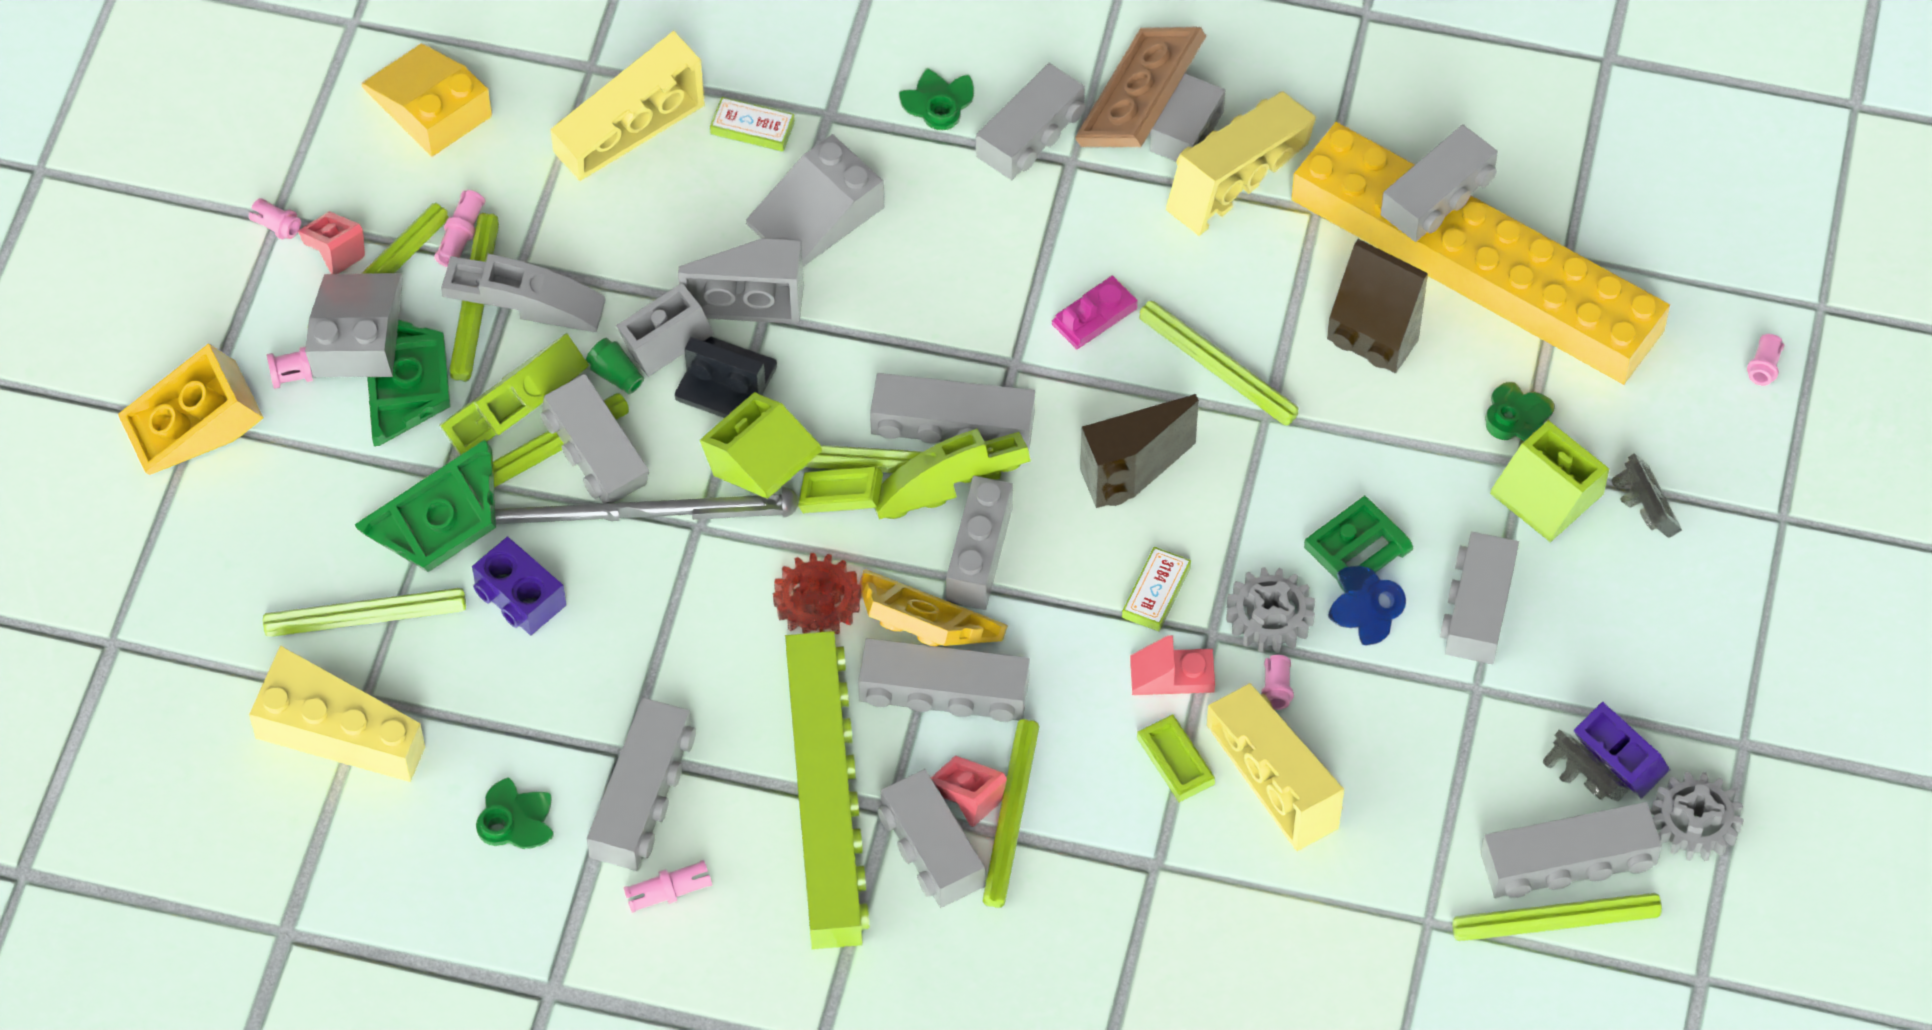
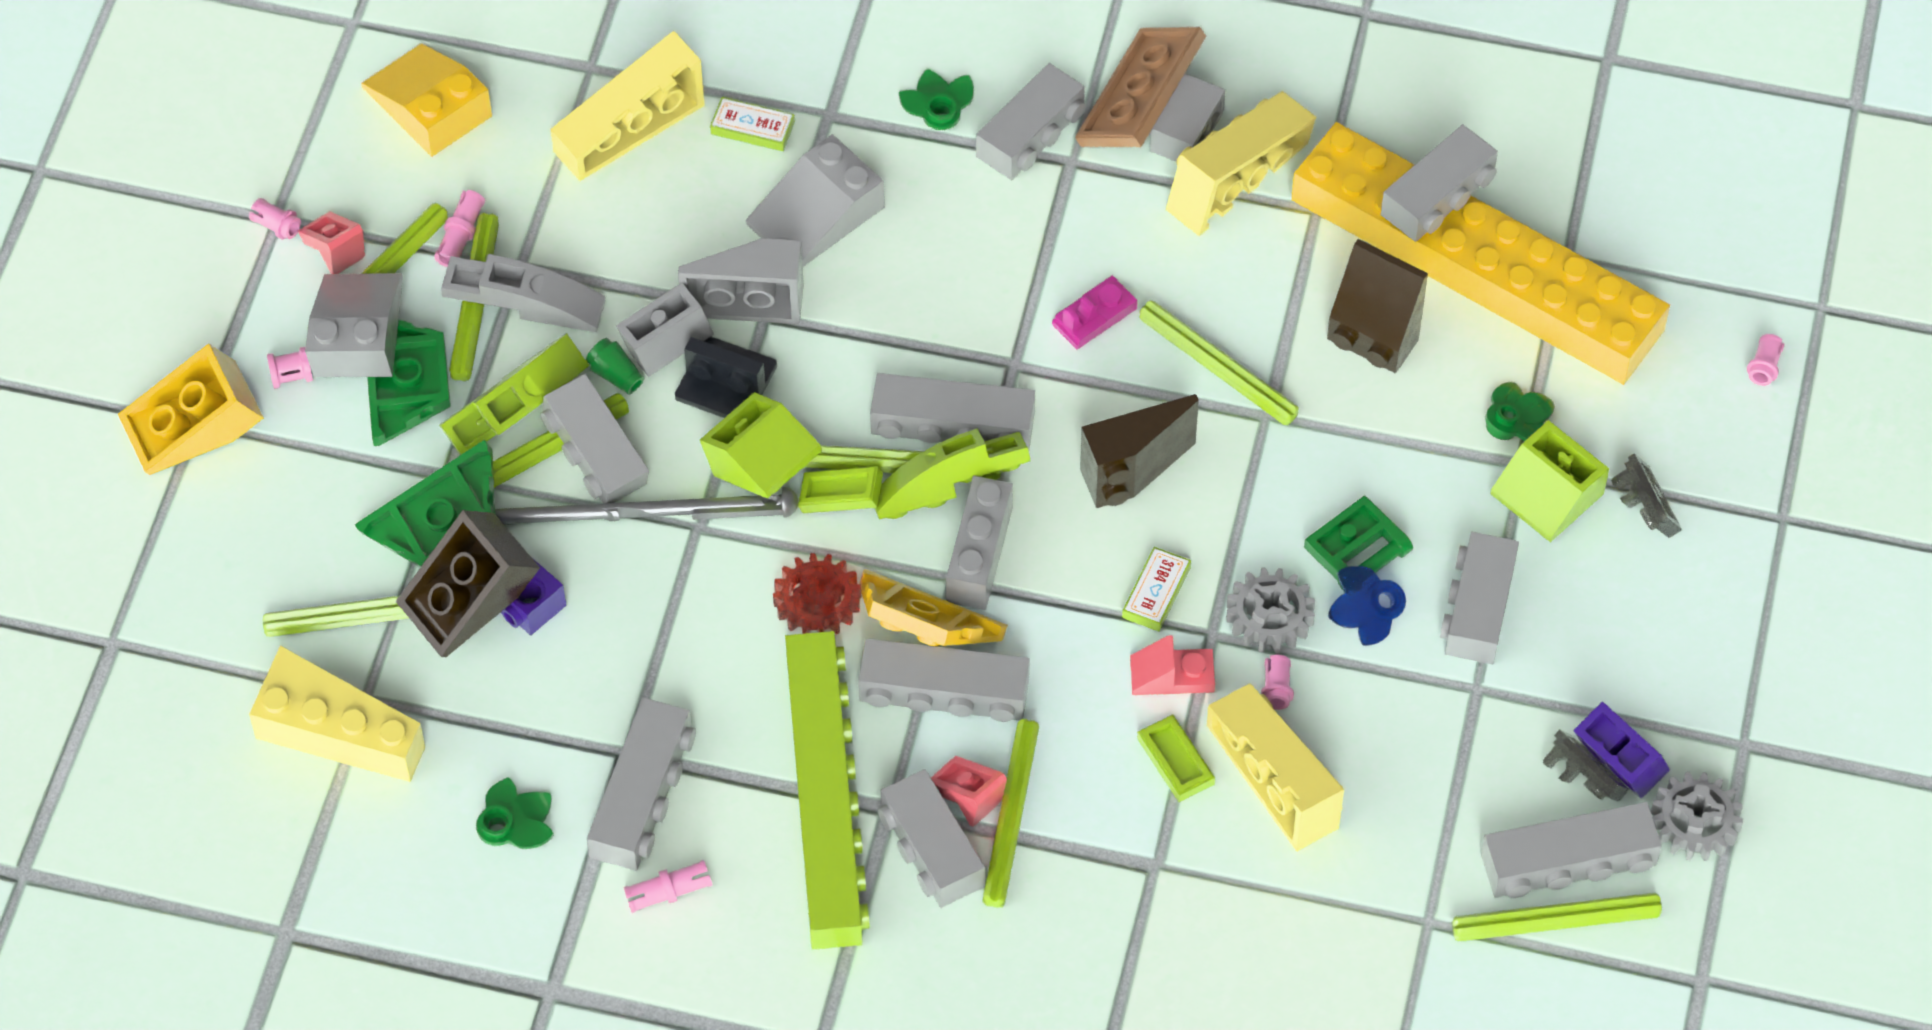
none -> dark brown slope [395,510,540,657]

